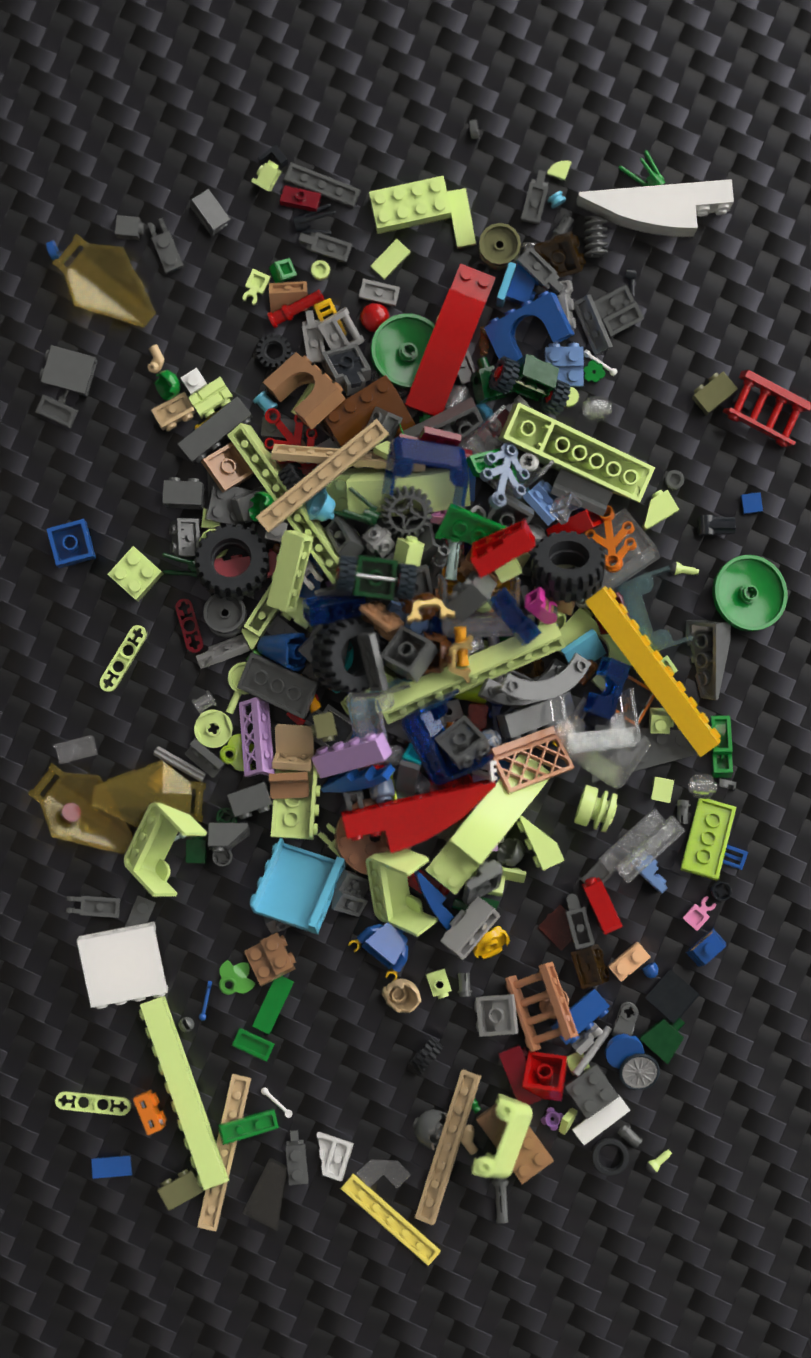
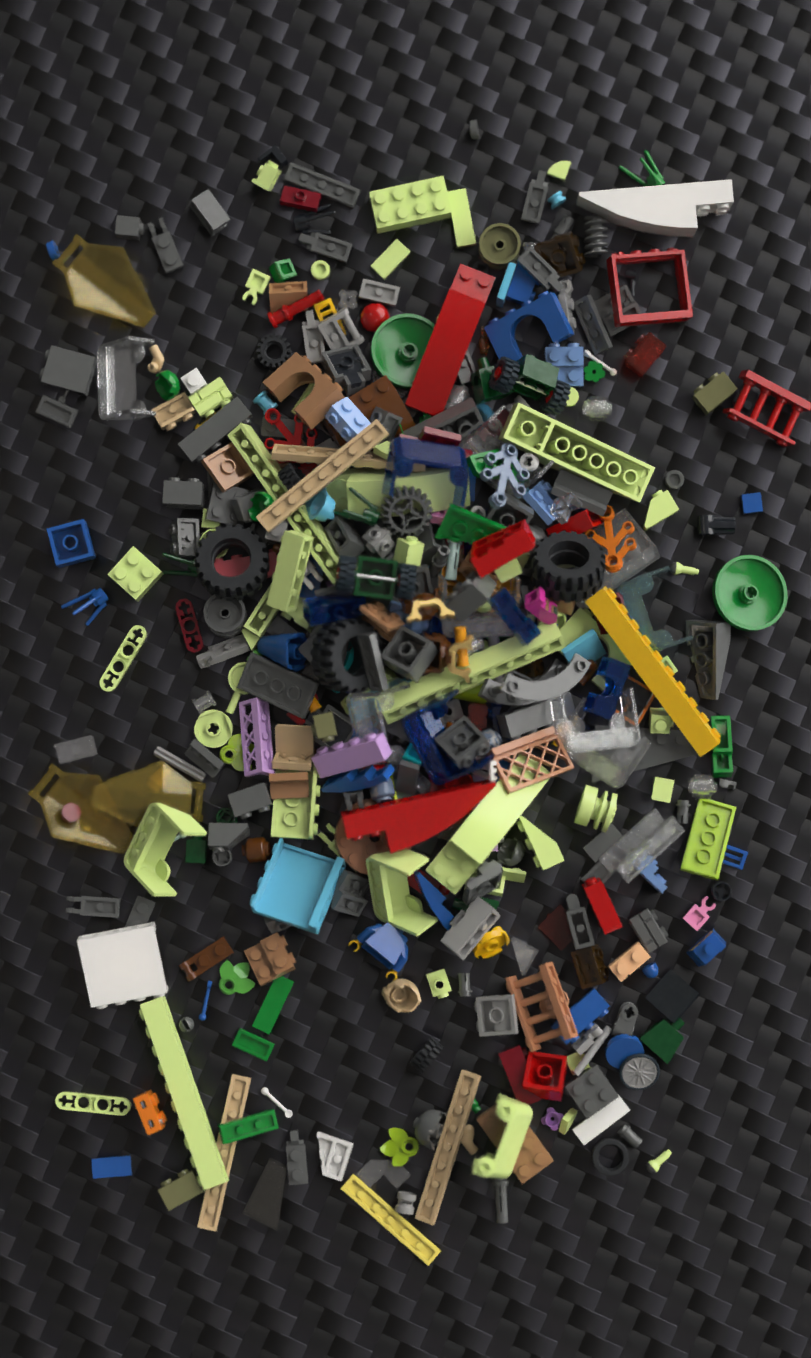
none -> blue plant [61,588,109,626]
none -> clear windscreen [97,336,156,420]
none -> reddish brown plate [179,936,234,982]
none -> reddish brown head [242,837,271,862]
none -> light blue bracket [325,397,371,442]
none -> clear plate [338,290,358,309]
none -> lime plate [380,1128,419,1167]
none -> light grey wheel [395,1191,417,1215]
none -> clear slope [510,937,539,976]
none -> dark grey tile [583,823,624,863]
none -> red window [606,247,693,327]
none -> clear red brick [624,332,667,378]
none -> dark grey brick [627,908,669,953]

